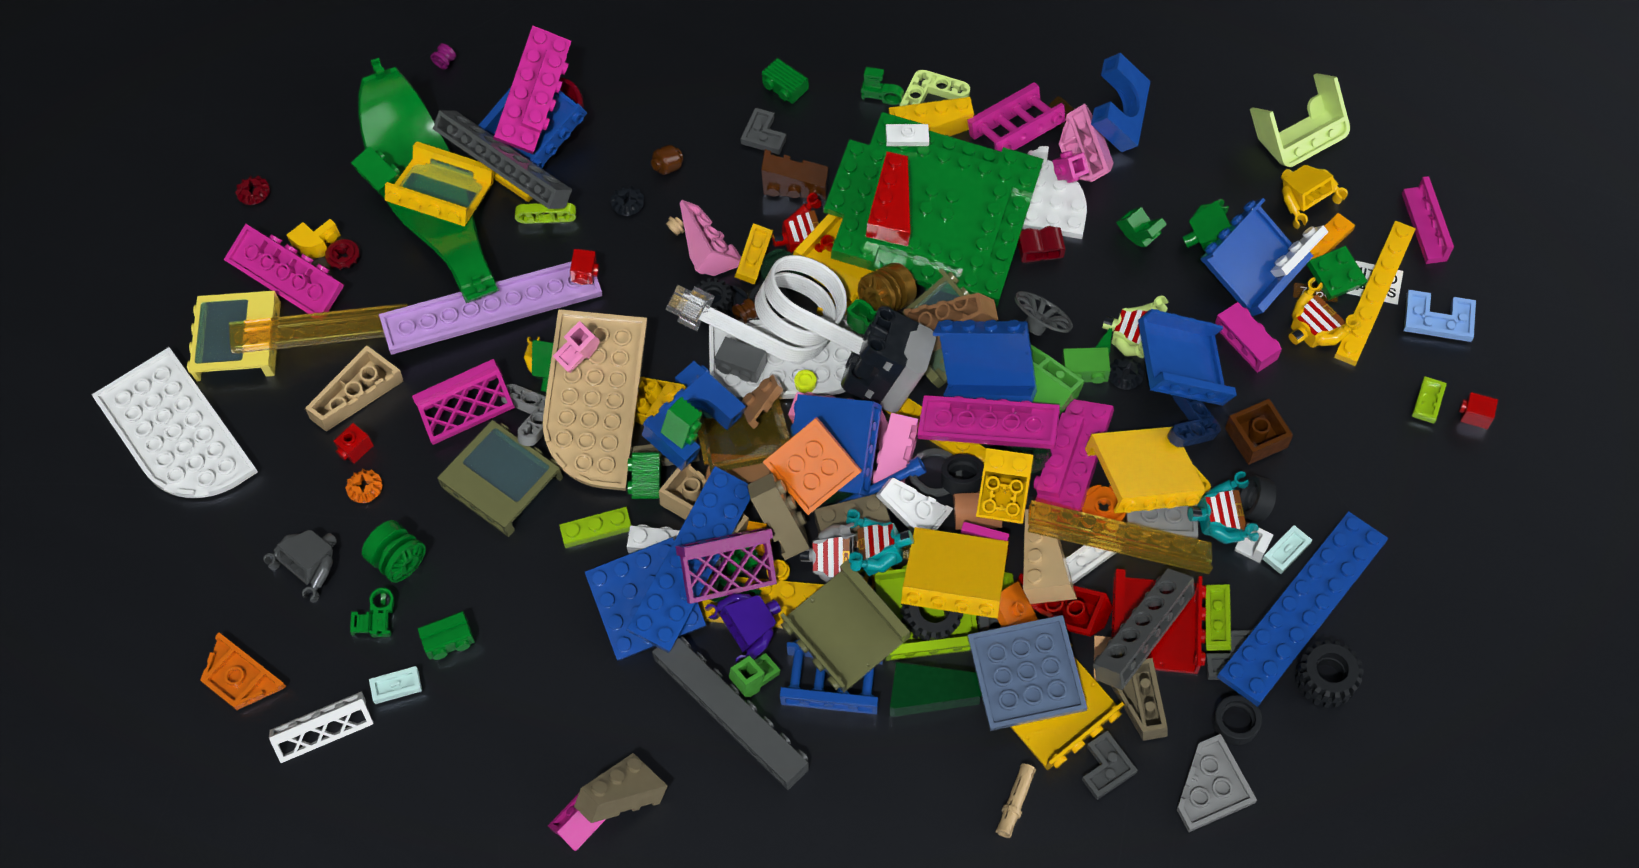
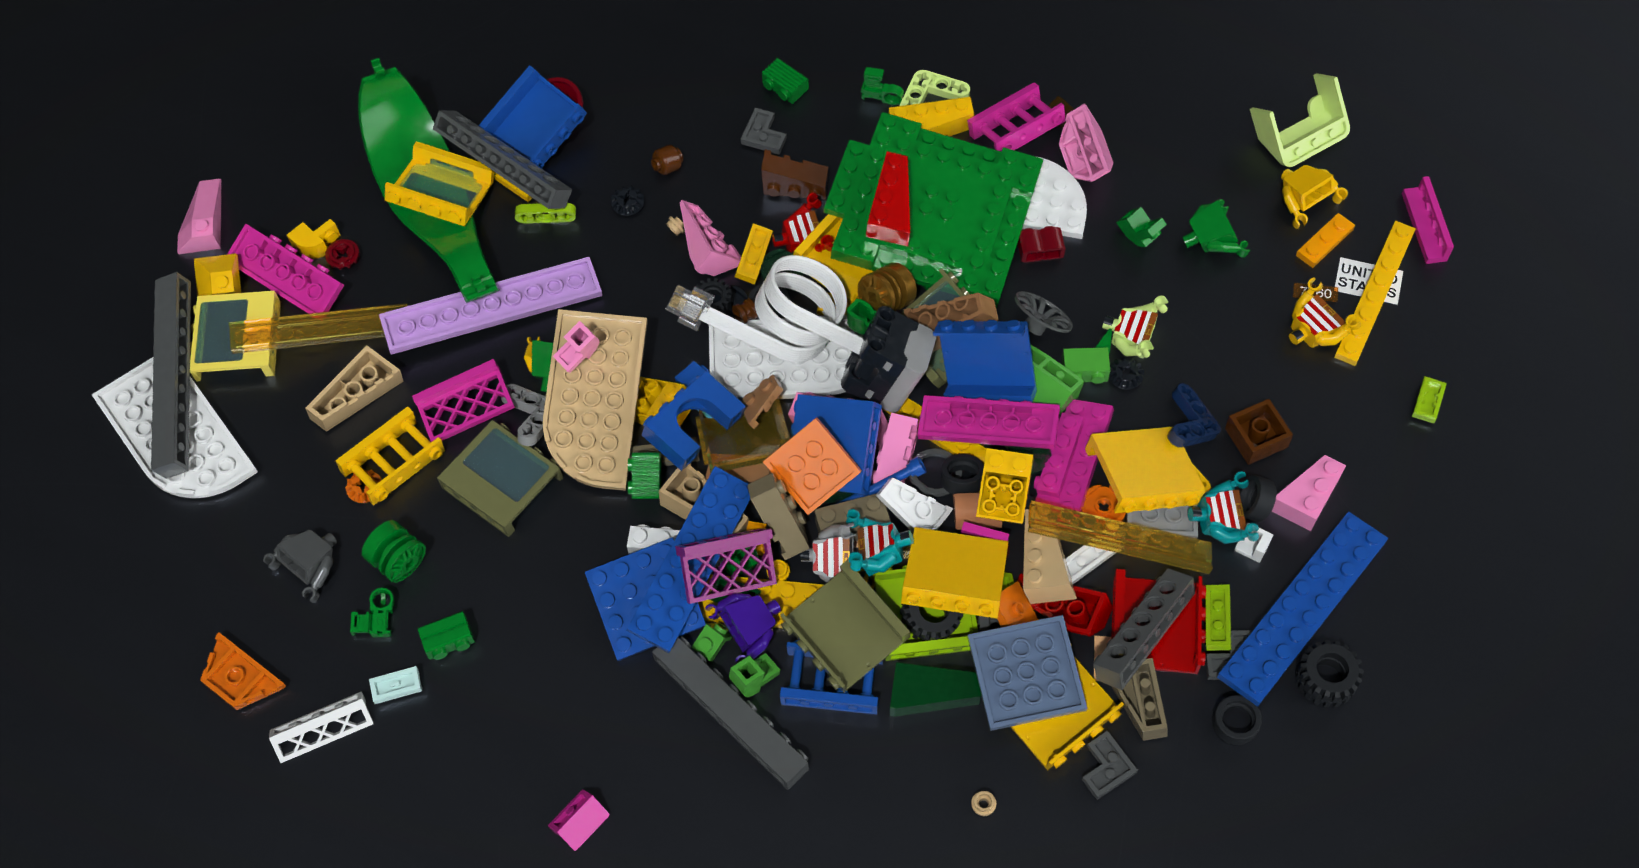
dark red gear [235,175,270,205] -> none
red brick [333,423,374,464] -> none
green brick [351,146,401,198] -> none
magenta wheel [431,43,456,69] -> none
dark pink plate [493,26,571,154] -> none
lime plate [559,507,631,548] -> none
red brick [570,249,599,285] -> none
dark tan wedge [574,753,668,823] -> none
green brick [661,397,702,449] -> none
dark grey brick [714,336,767,383] -> none
neon yellow tile [794,370,817,393] -> none
white plate [885,124,929,146] -> none
tan pin [996,763,1036,838] -> none
white tile [1027,146,1049,165] -> none
dark pink brick [1052,150,1089,183] -> none
blue arch [1091,53,1150,152] -> none
blue panel [1138,309,1237,406] -> none
light grey plate [1177,734,1257,832] -> none
blue panel [1200,198,1313,316] -> none
dark pink brick [1215,302,1282,373] -> none
light aqua plate [1263,525,1312,574] -> none
white plate [1270,225,1328,277] -> none
green plate [1306,246,1368,300] -> none
light blue plate [1404,290,1476,342] -> none
red brick [1459,392,1498,429] -> none
none -> dark grey brick [151,272,191,479]
none -> bright pink wedge [177,179,221,254]
none -> yellow slope [194,254,241,296]
none -> yellow fence [335,406,445,506]
none -> bright green bracket [691,622,733,661]
none -> tan plate [971,791,996,816]
none -> bright pink wedge [1272,455,1346,531]

